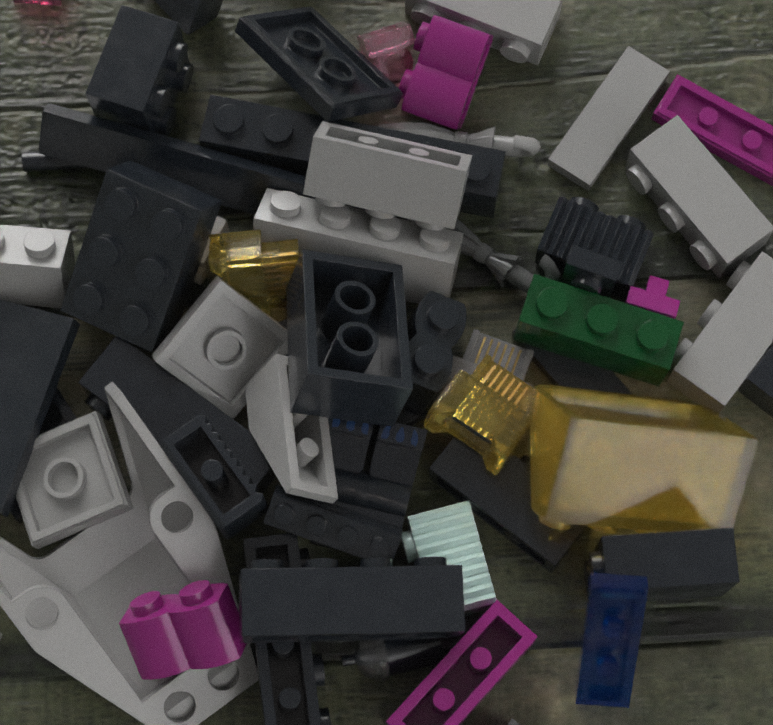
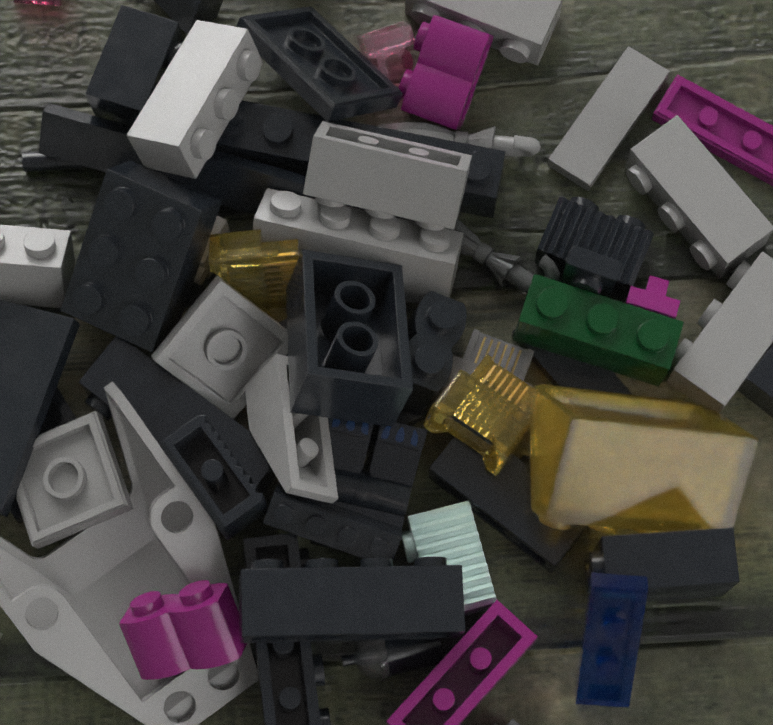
none -> brick [126,20,263,179]

